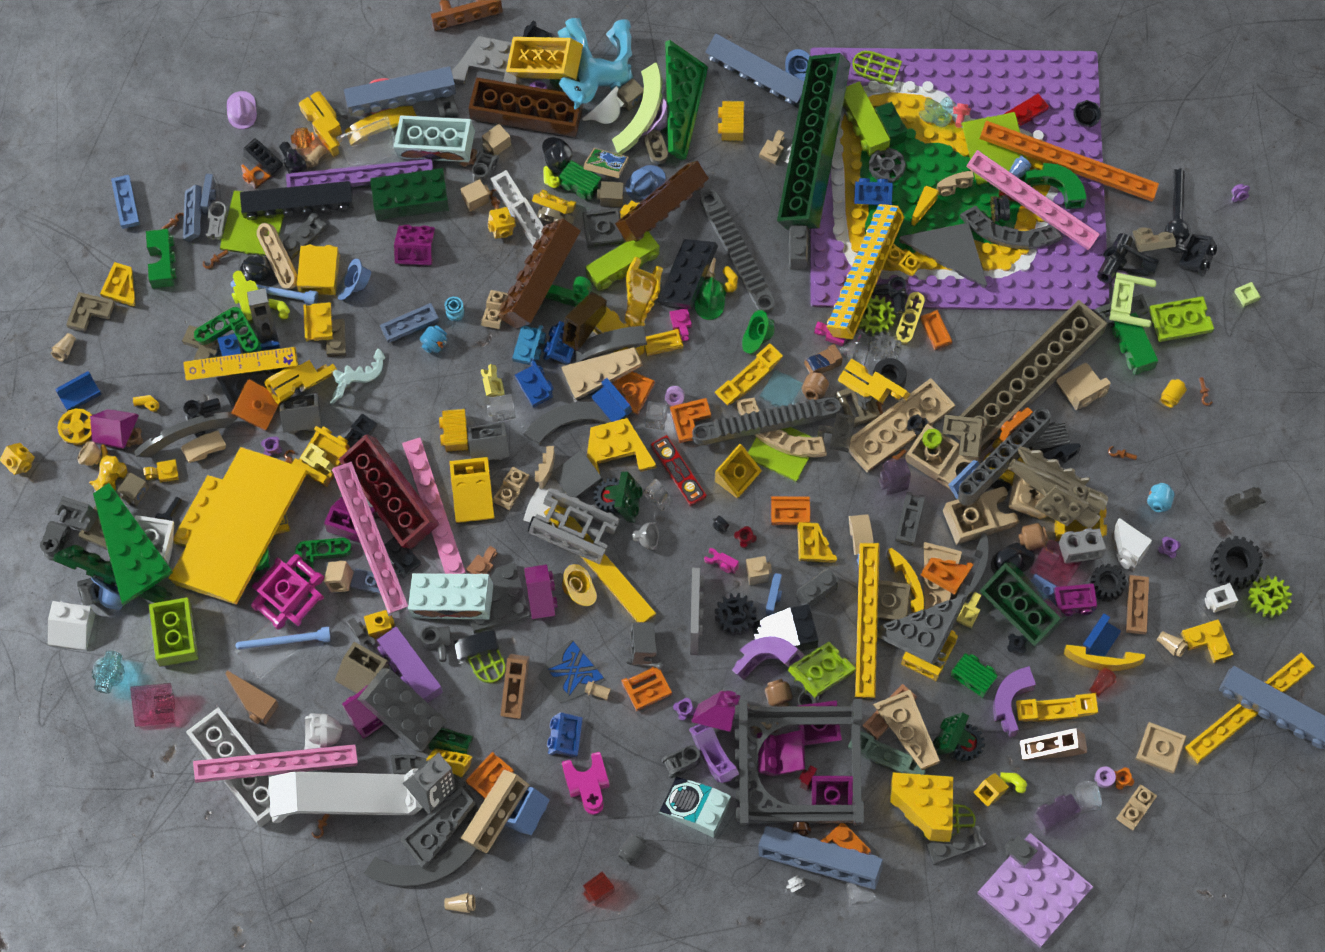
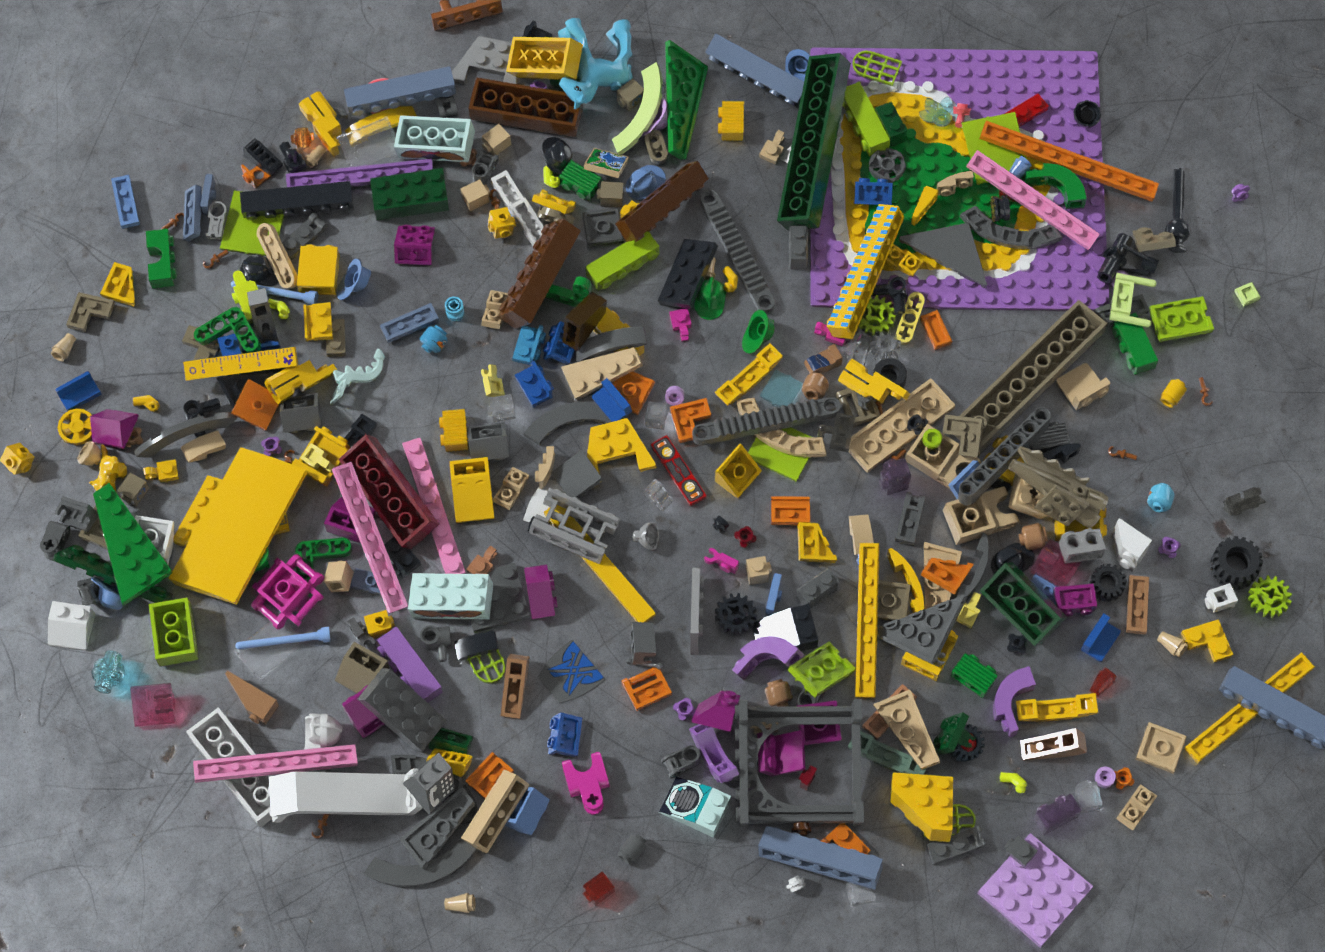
black bar [155,497,182,525] -> none
lavender piece [227,91,257,129] -> none
yellow piece [562,564,597,606] -> none
white hat [582,86,624,124] -> none
tan pin [585,681,611,700] -> none
dark green plate [593,472,643,523] -> none
yellow animal [625,257,663,327] -> none
yellow tile [644,329,683,357] -> none
magenta slope [811,776,853,805] -> none
yellow brick [973,773,1009,807] -> none
orange plate [999,407,1033,441] -> none
yellow slope [1063,645,1145,671] -> none
black bracket [1179,234,1217,277] -> none

